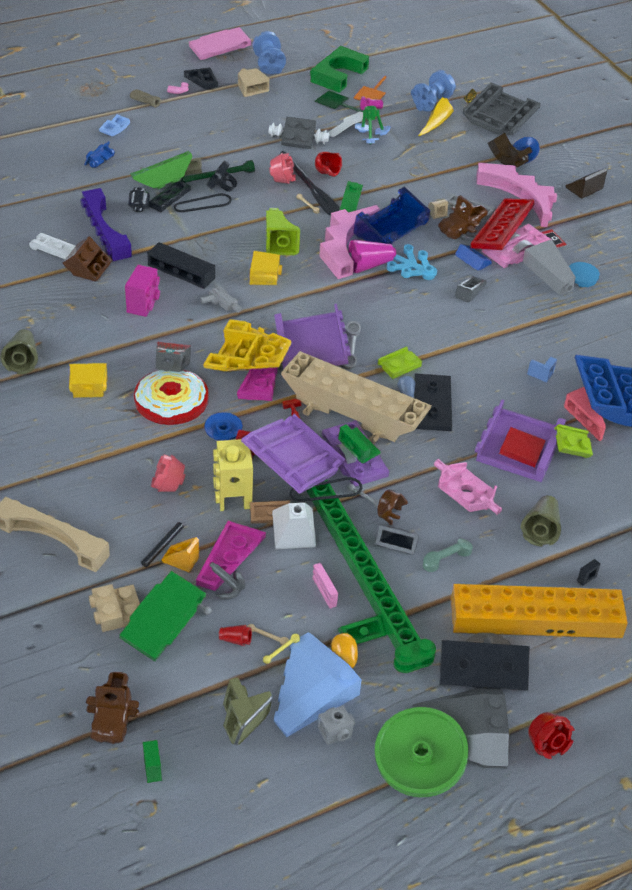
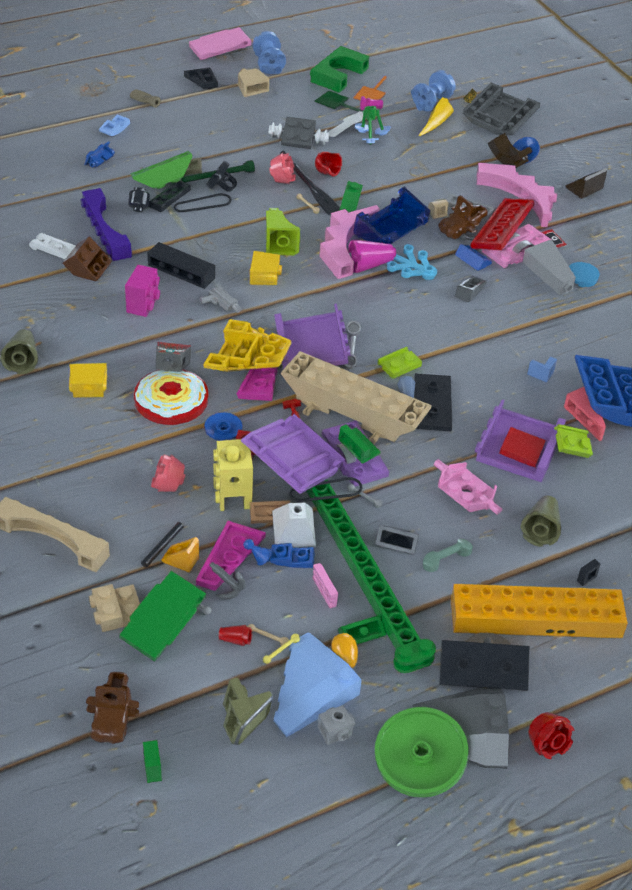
bright pink arm [167,82,189,94] -> none
reddish brown piece [377,489,408,526] -> none
none -> blue piece [243,539,272,566]
none -> blue slope [270,543,315,568]

